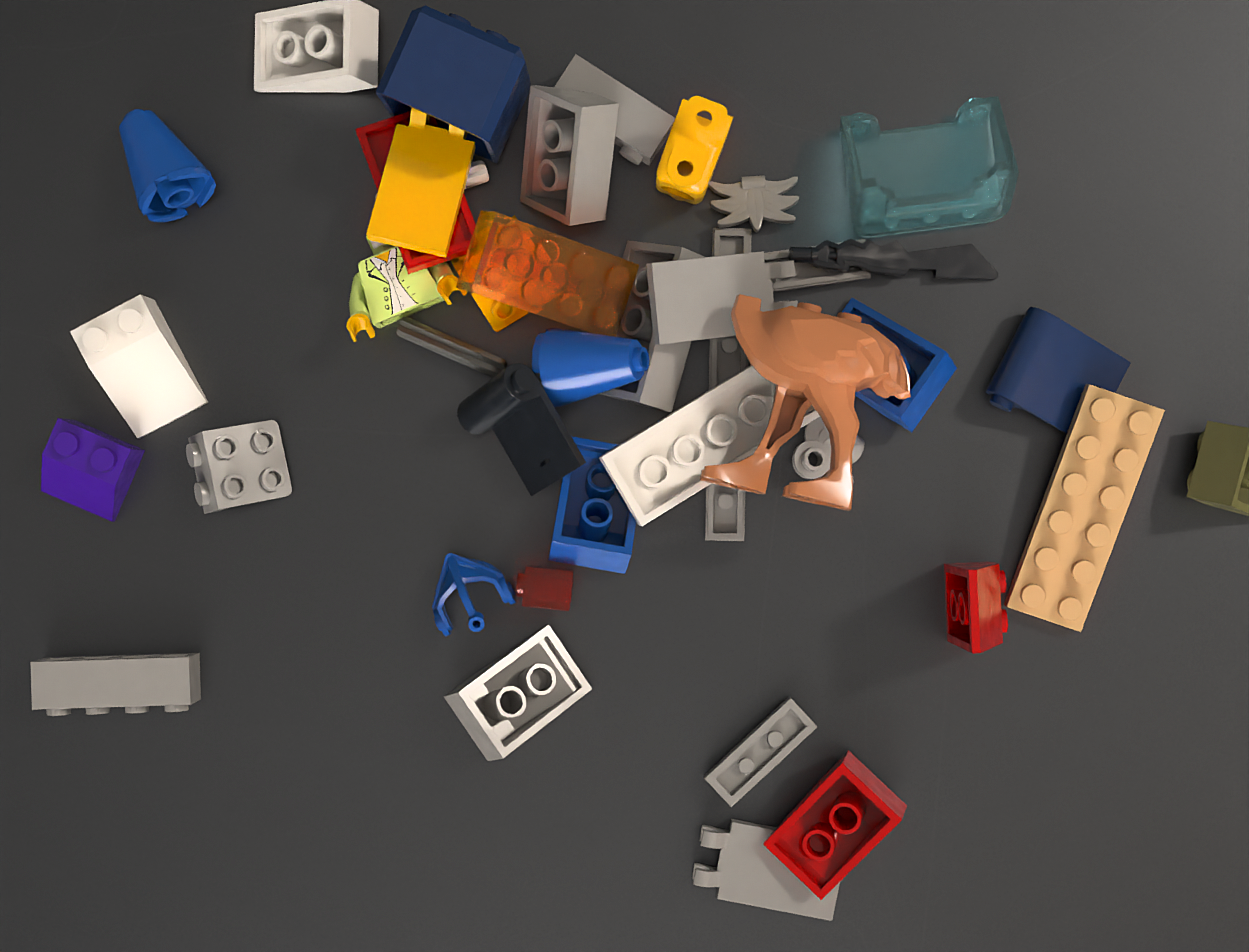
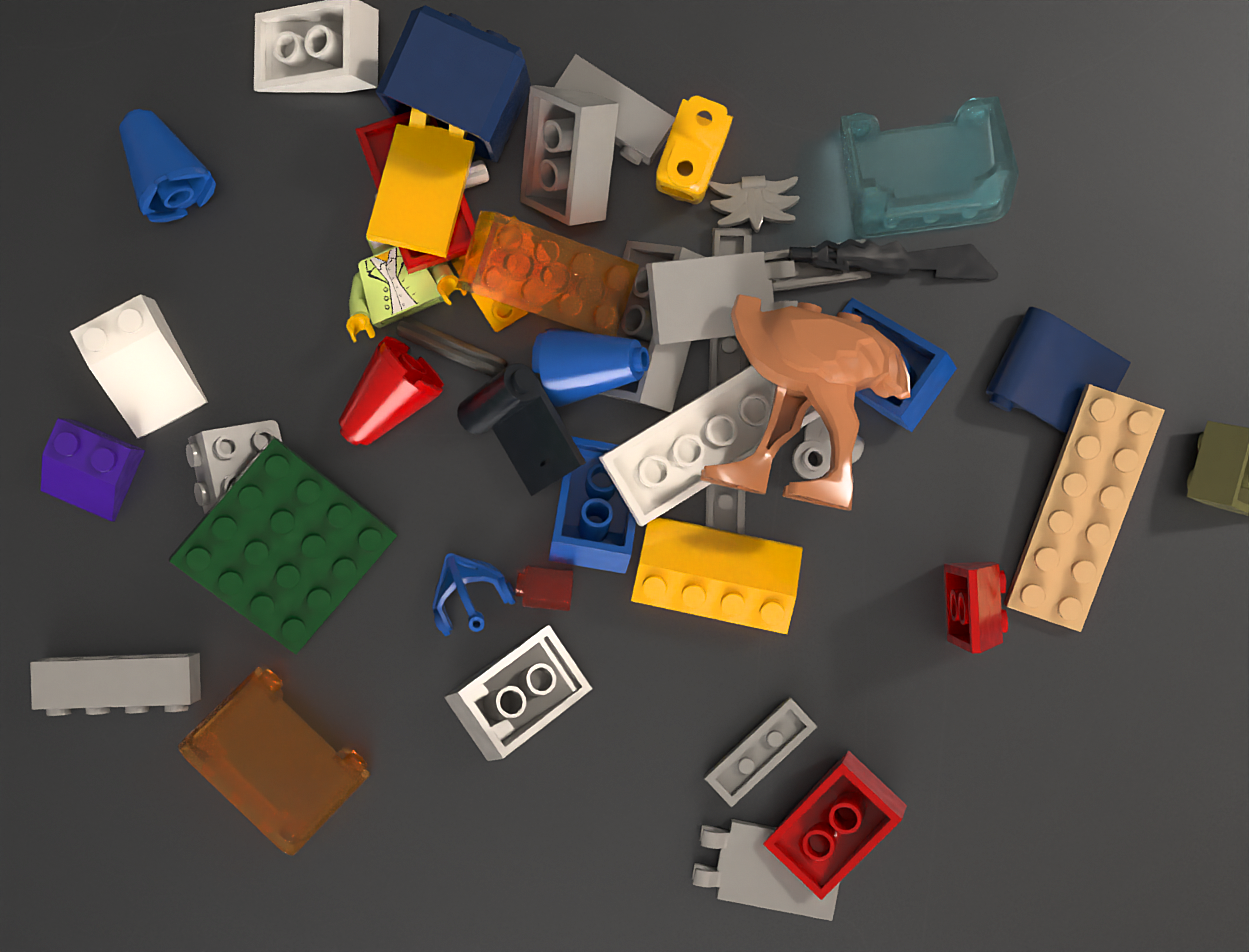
none -> dark green plate [169,435,398,655]
none -> clear orange windscreen [178,667,371,856]
none -> red cone [338,336,444,446]
none -> yellow slope [631,516,803,634]

